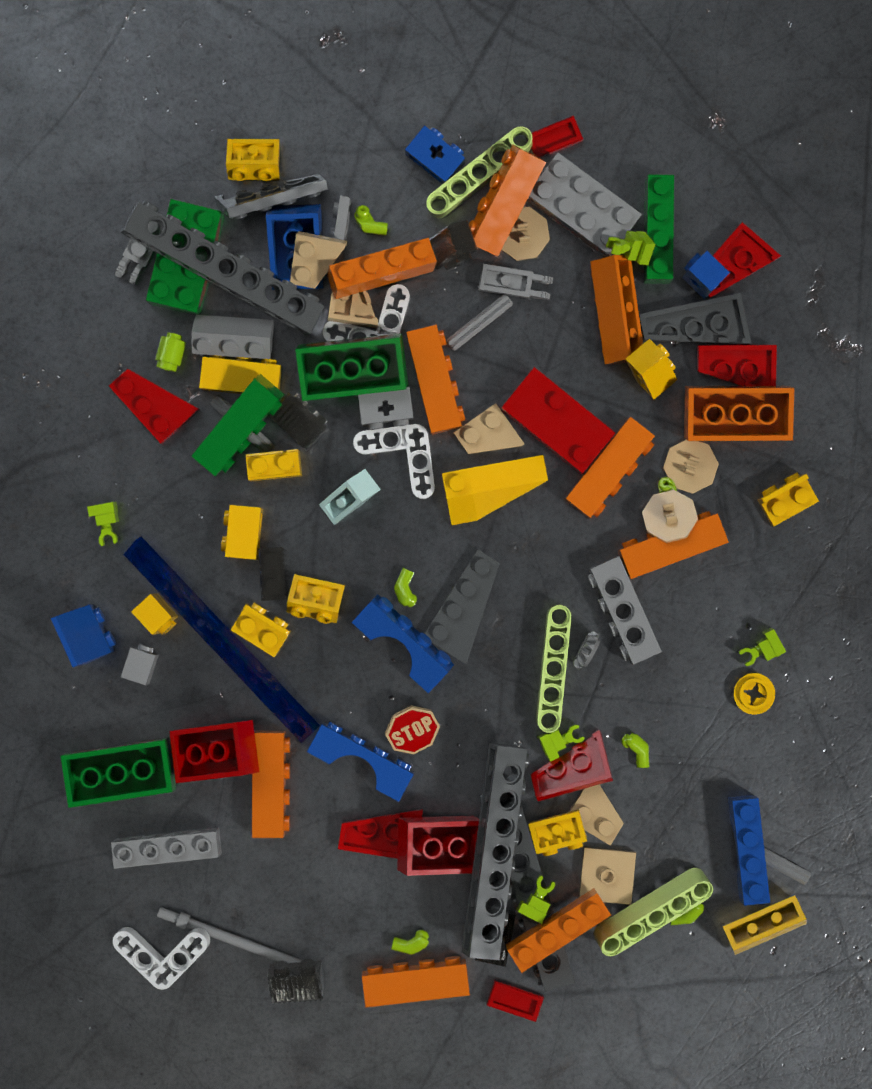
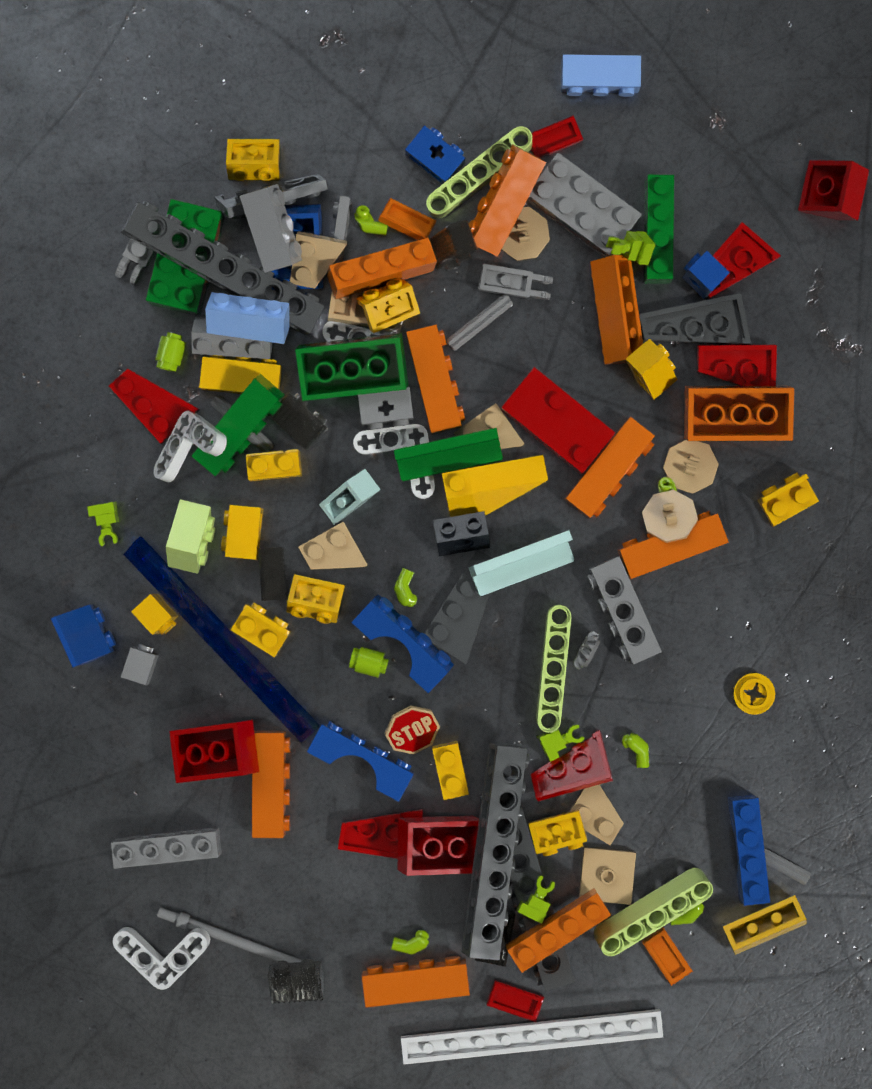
green brick [61,737,177,808] -> none
lime piece [738,628,786,666] -> none
none -> white beam [154,411,227,483]
none -> yellowish green brick [166,499,215,574]
none -> light blue brick [205,292,290,344]
none -> light grey brick [240,184,302,273]
none -> tan wing [298,522,368,570]
none -> lime brick [349,647,389,678]
none -> yellow bracket [357,279,420,333]
none -> orange tile [378,198,436,240]
none -> green panel [394,428,503,481]
none -> white plate [401,1009,663,1065]
none -> yellow brick [432,741,469,800]
none -> black brick [433,511,490,556]
none -> light aqua panel [468,530,574,596]
none -> light blue brick [561,54,641,97]
none -> orange tile [642,927,693,986]
none -> red slope [798,160,869,221]

